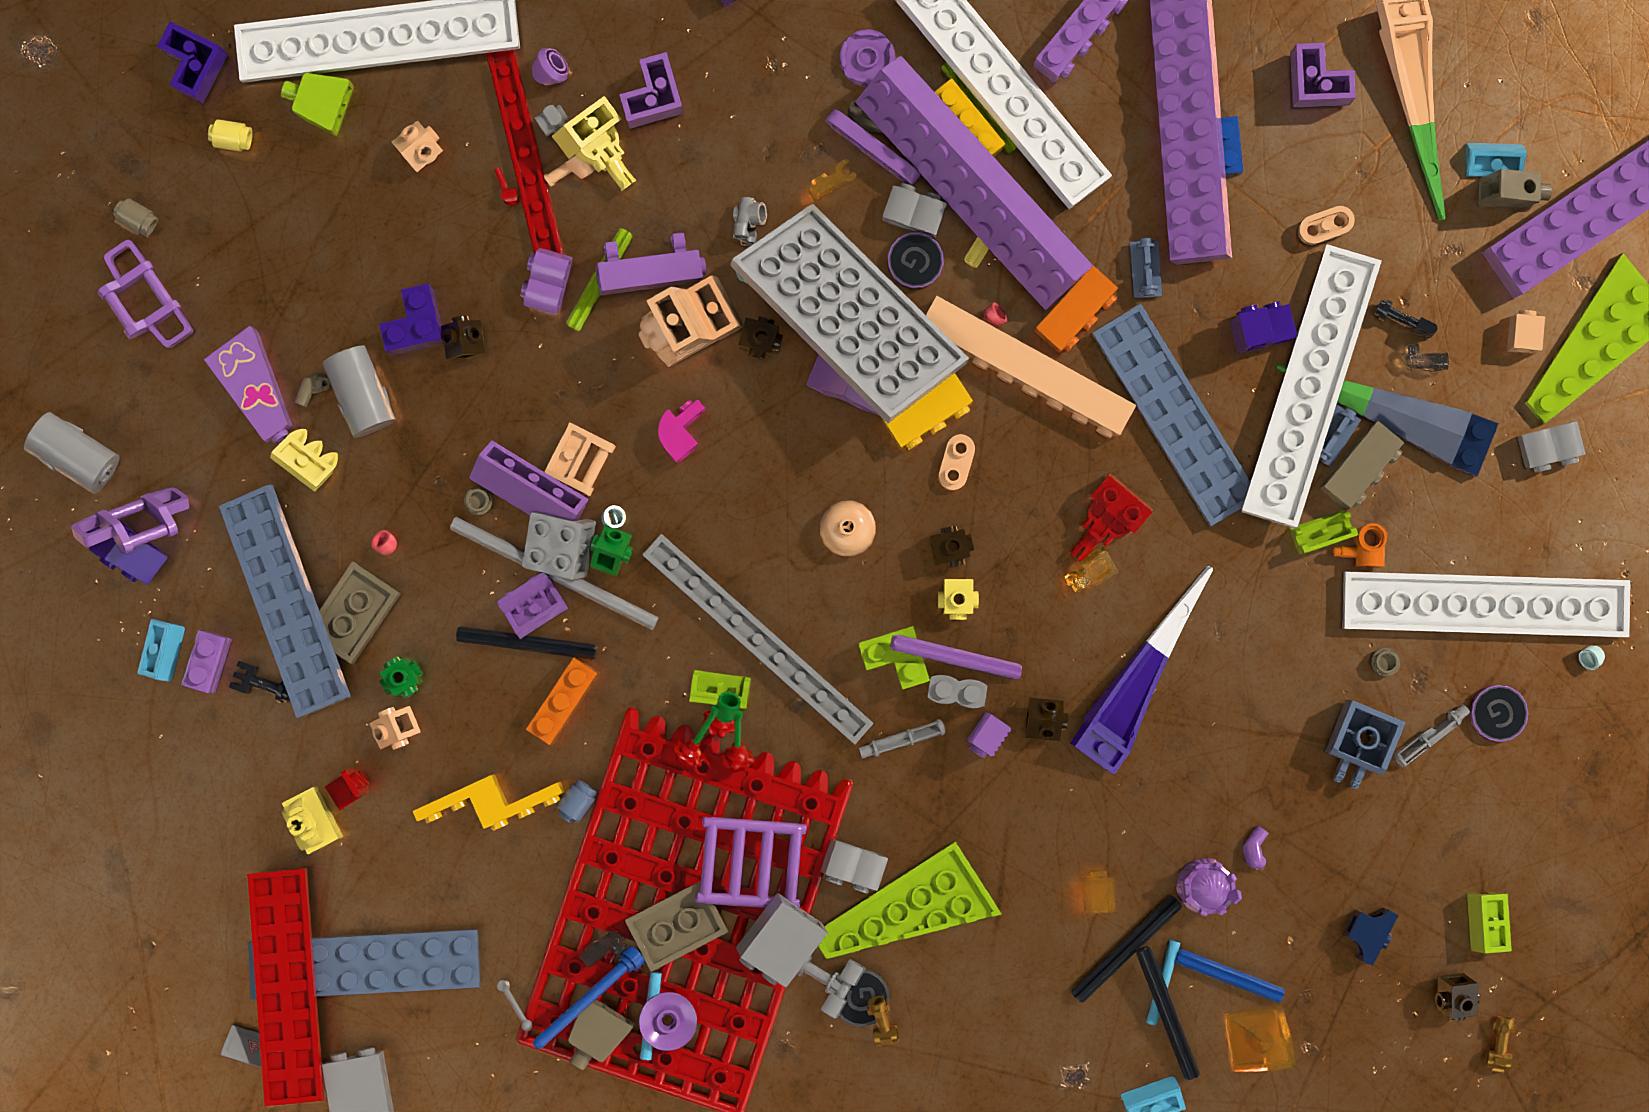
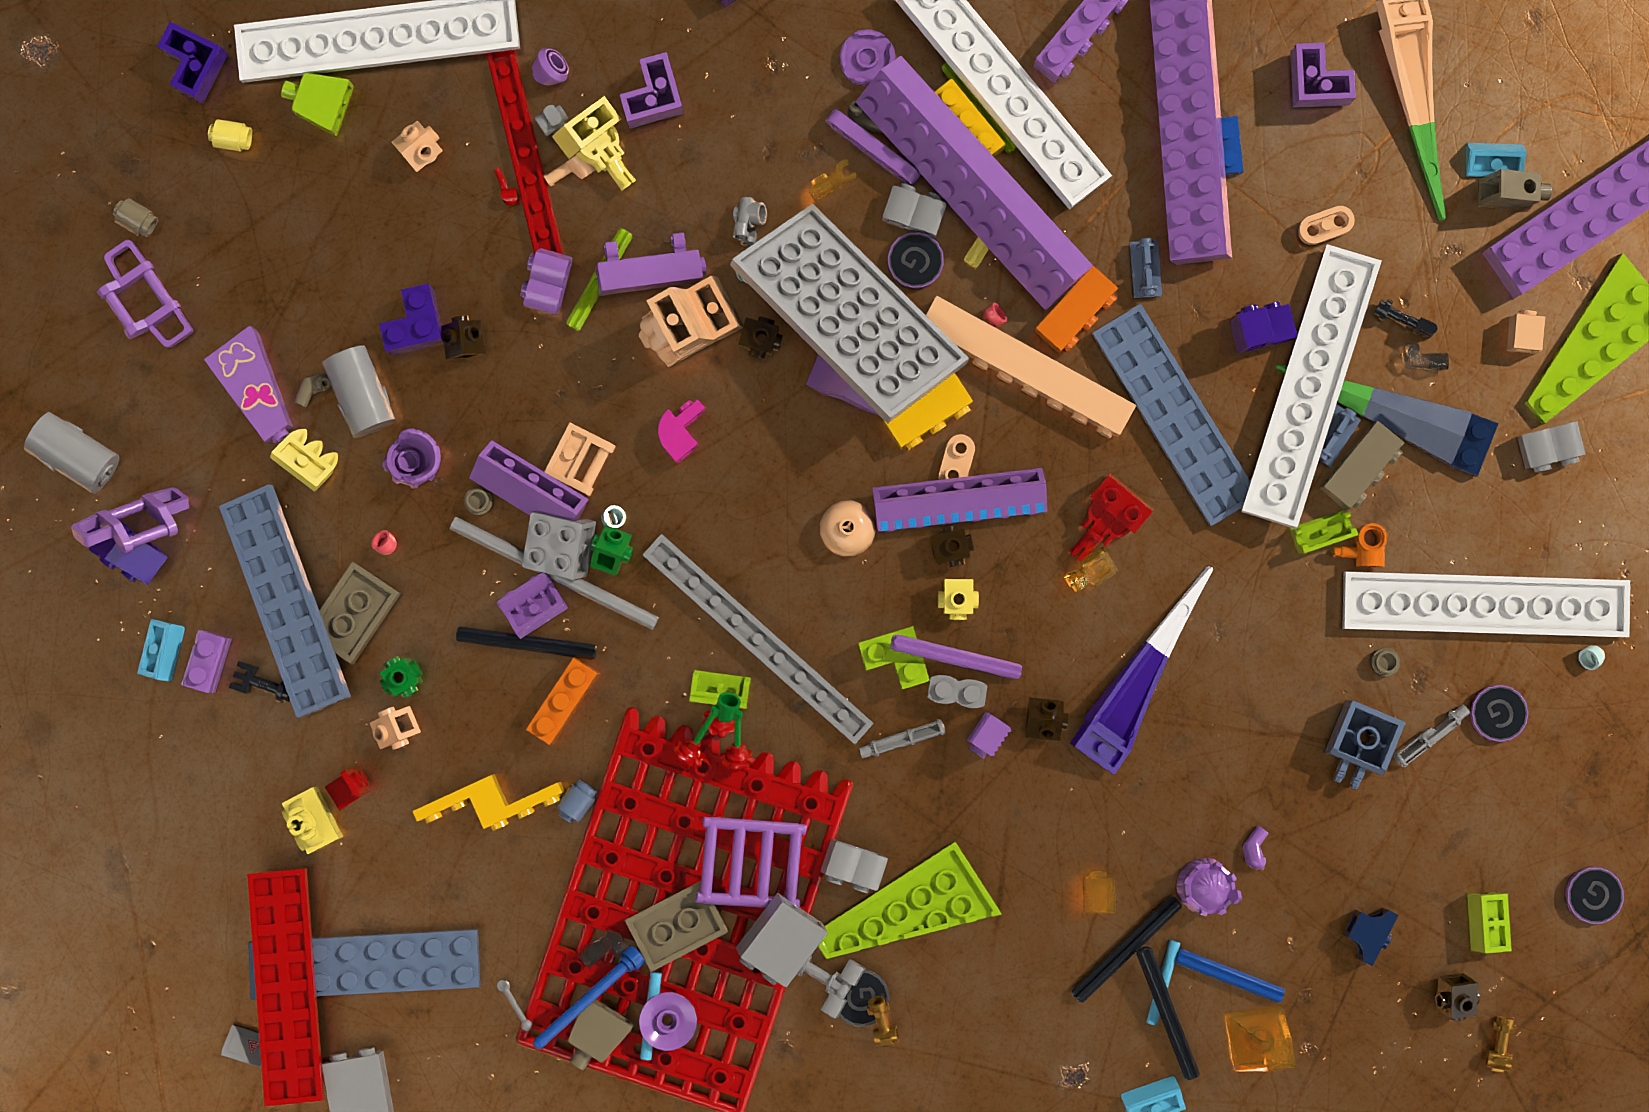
none -> medium lavender hair [382,428,441,489]
none -> medium lavender brick [873,468,1048,532]
none -> black tile [1565,867,1624,924]

